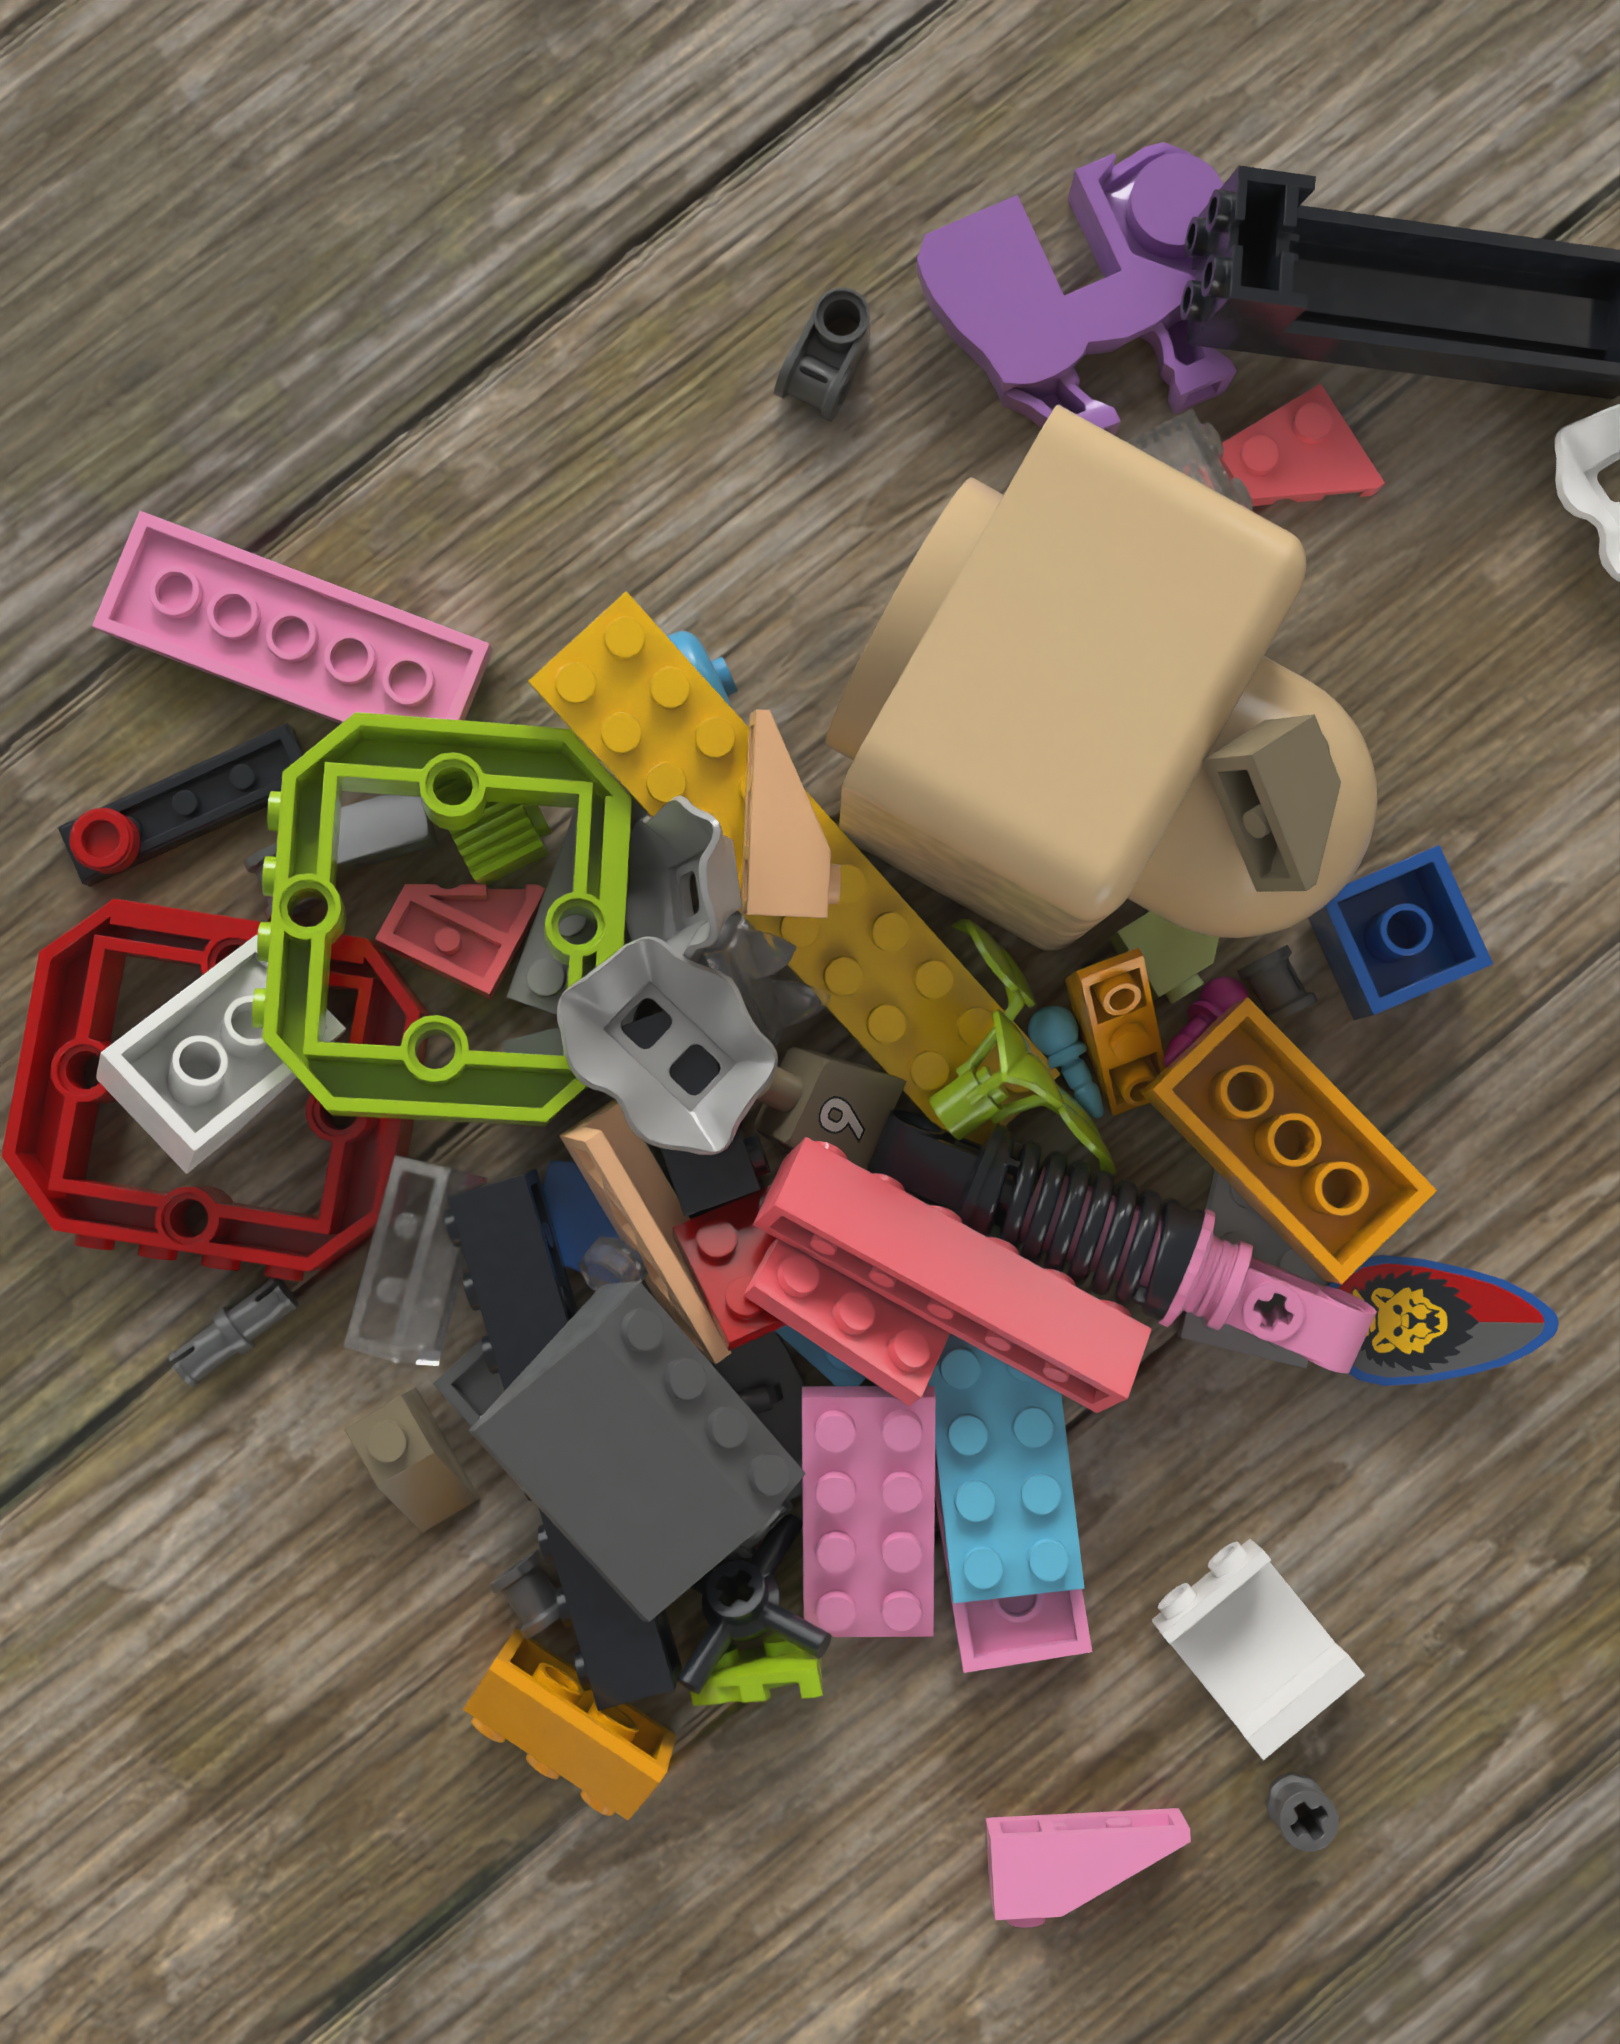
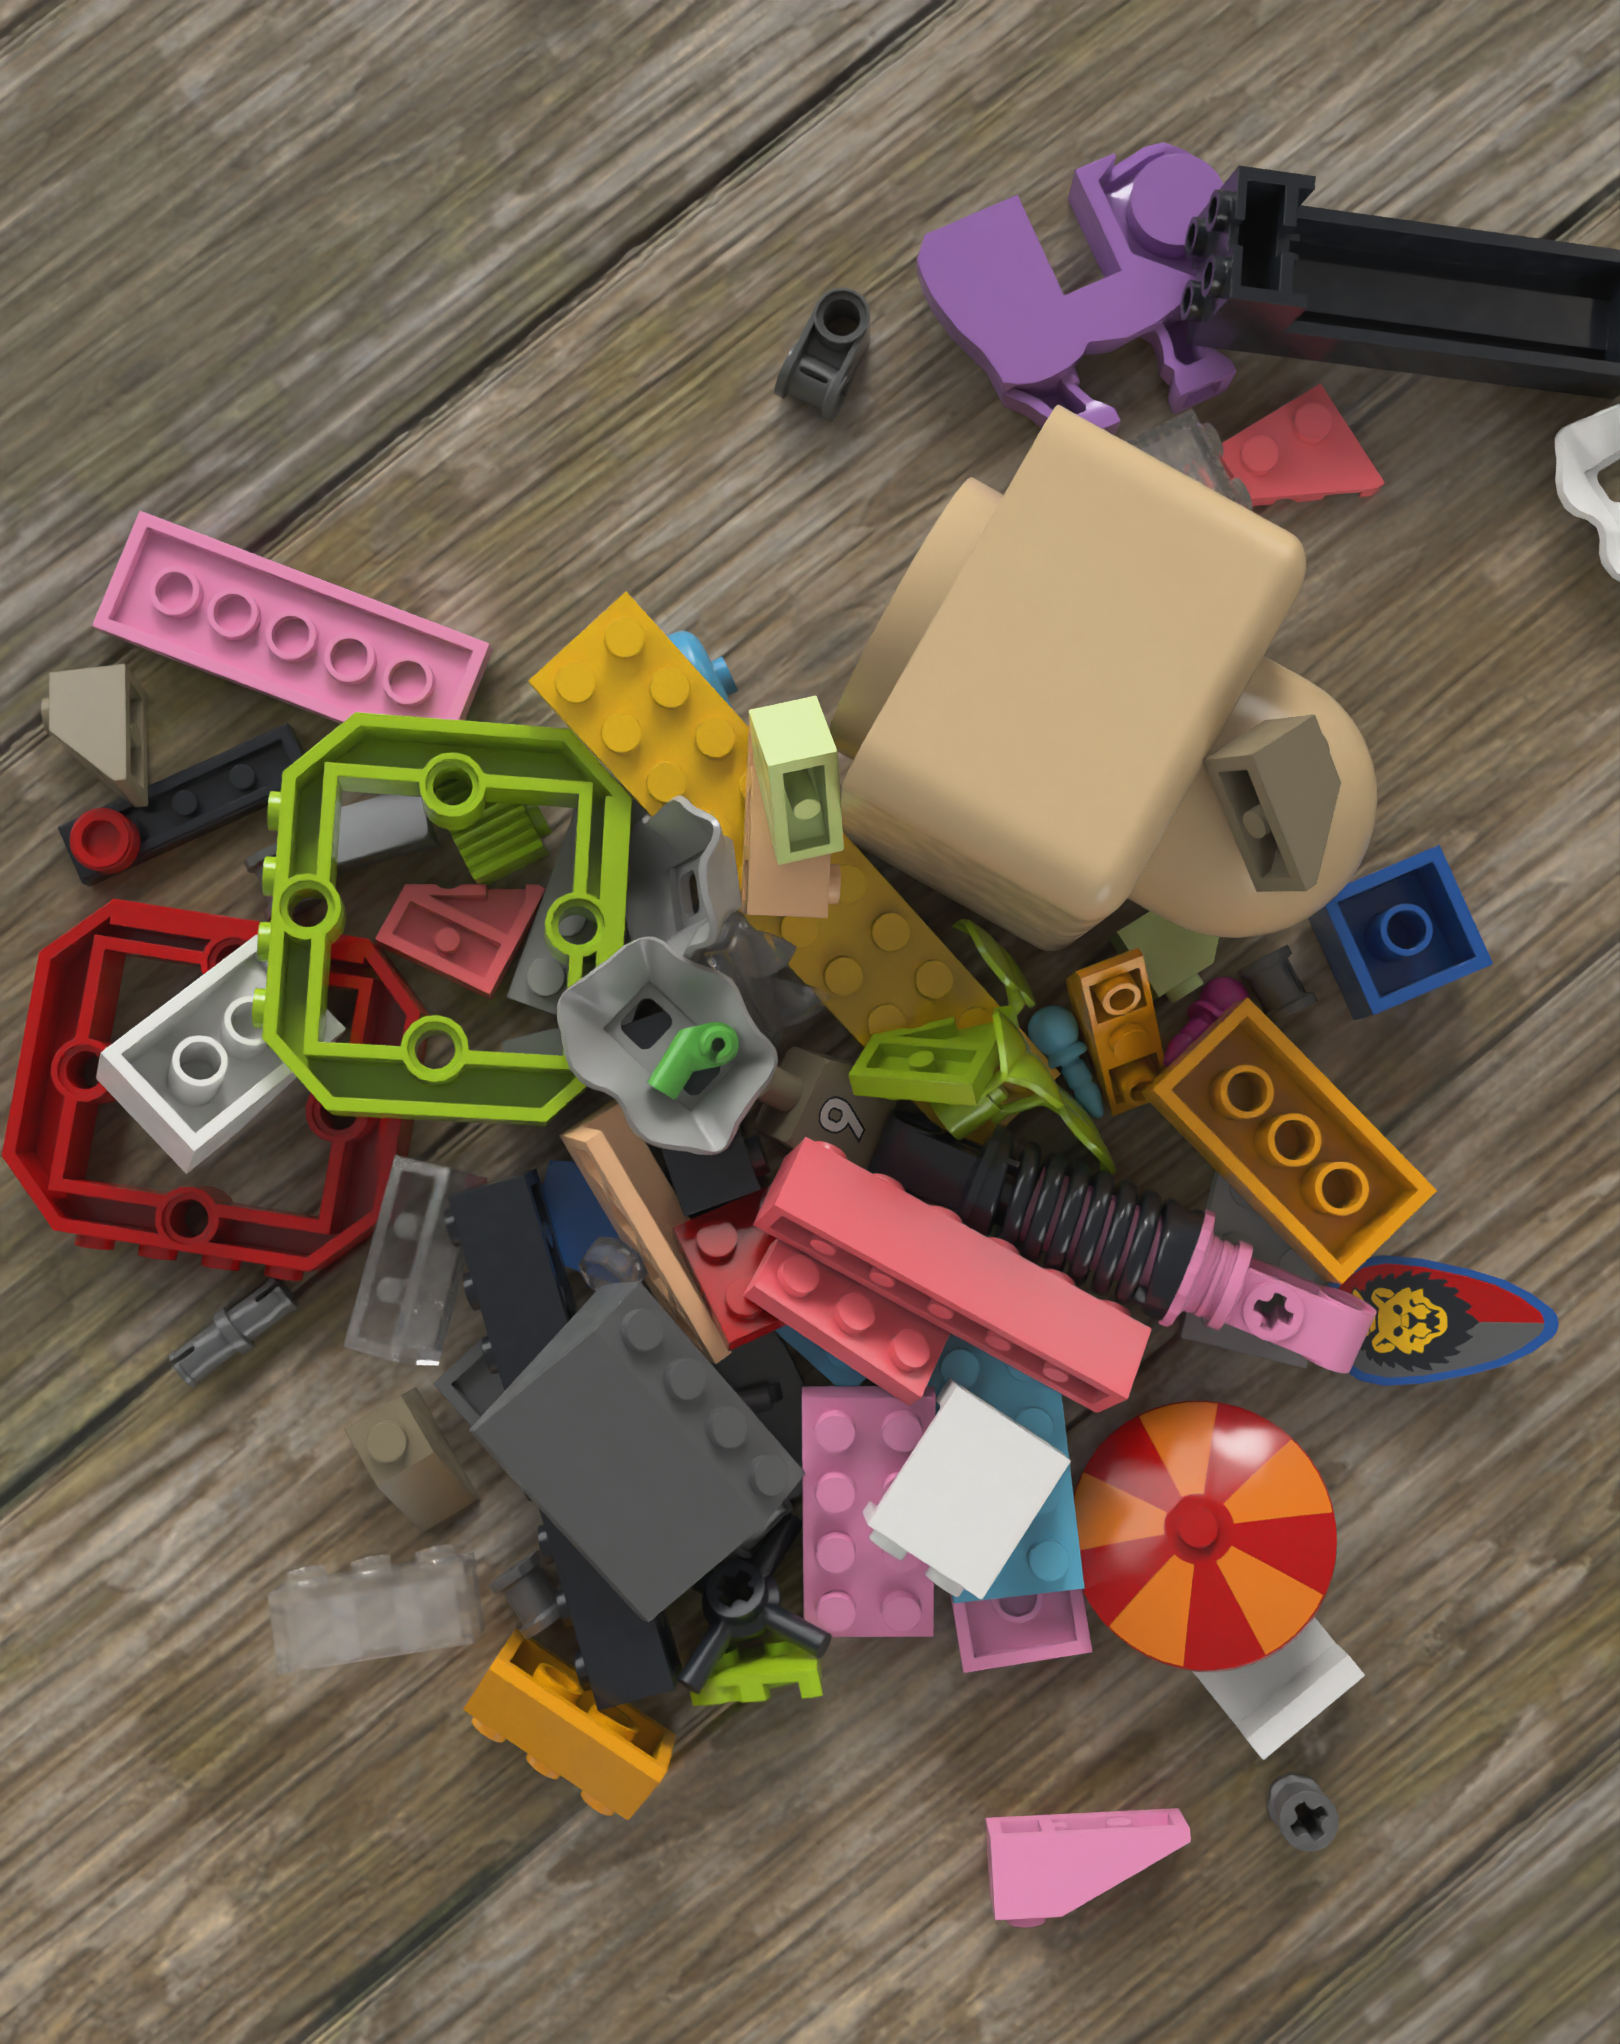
none -> slope [41,664,148,807]
none -> clear brick [268,1545,485,1674]
none -> bright green arm [647,1022,739,1100]
none -> yellowish green slope [749,696,844,865]
none -> lime wing [848,1006,1019,1106]
none -> white panel [862,1377,1071,1600]
none -> dish [1074,1401,1337,1672]

